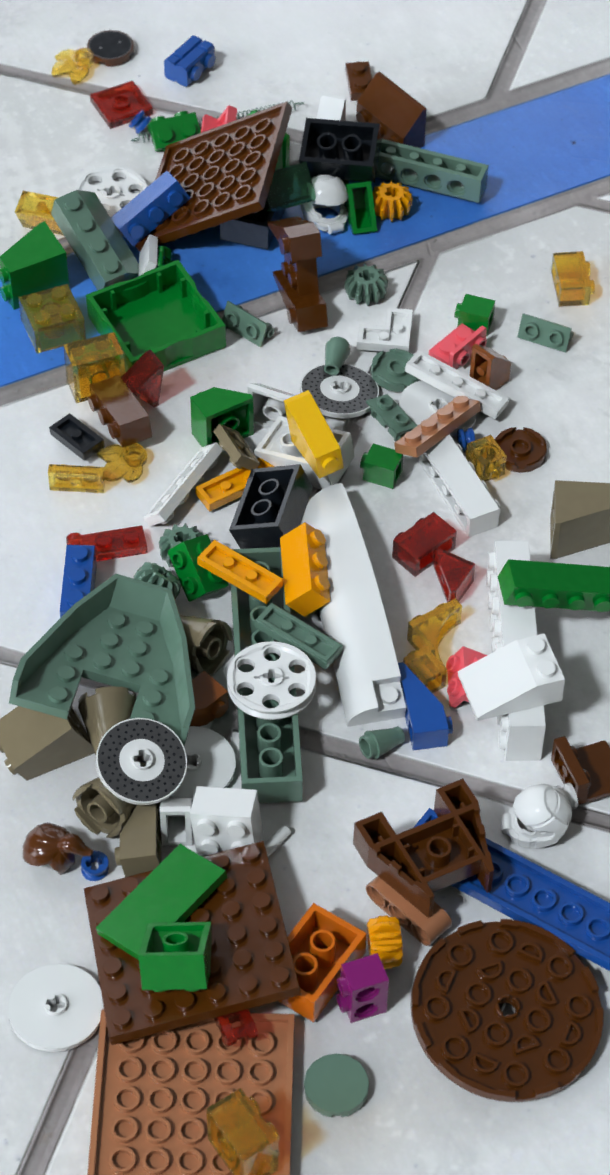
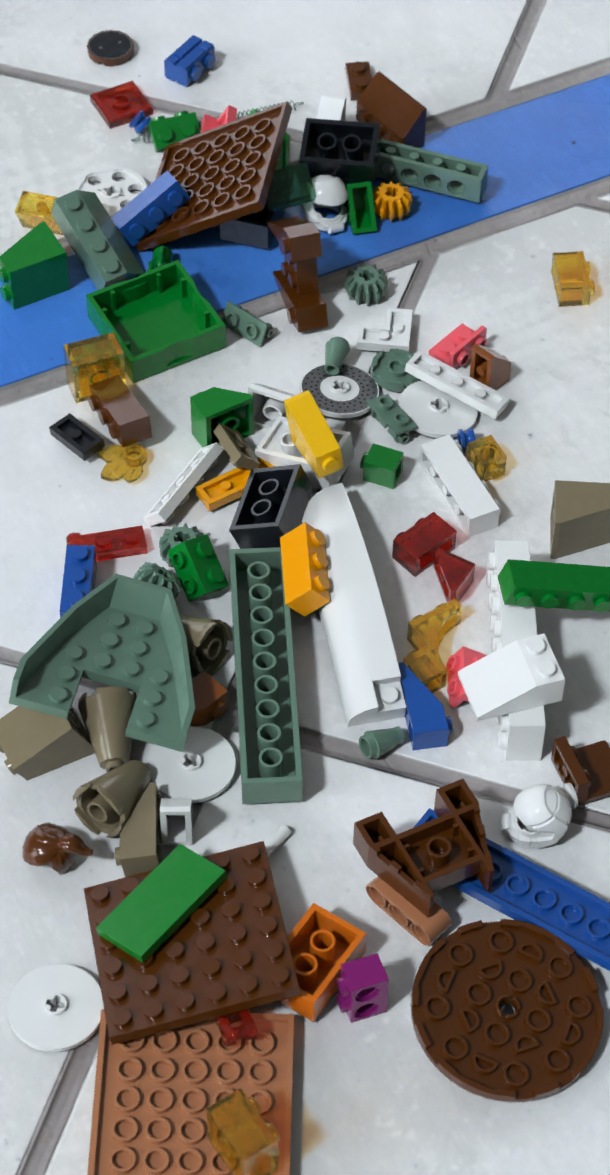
clear yellow brick [18,284,86,353] -> none
clear yellow plate [48,464,105,493] -> none
clear yellow plate [51,48,94,85] -> none
blue bush [81,851,109,881] -> none
piece [96,718,187,805] -> none
clear red slope [121,350,164,407] -> none
green slope [138,922,212,992] -> none
white tile [139,234,158,276] -> none
white brick [190,786,263,856] -> none
light orange plate [197,540,283,604] -> none
white wedge [227,641,316,720] -> none
sand green tile [254,603,343,670] -> none
sand green tile [304,1054,369,1117] -> none
light orange gear [367,916,403,969] -> none
nougat plate [394,396,481,458] -> none
green brick [454,294,495,336] -> none
reddish brown tile [493,427,547,473] -> none
sand green hinge [517,313,574,353] -> none

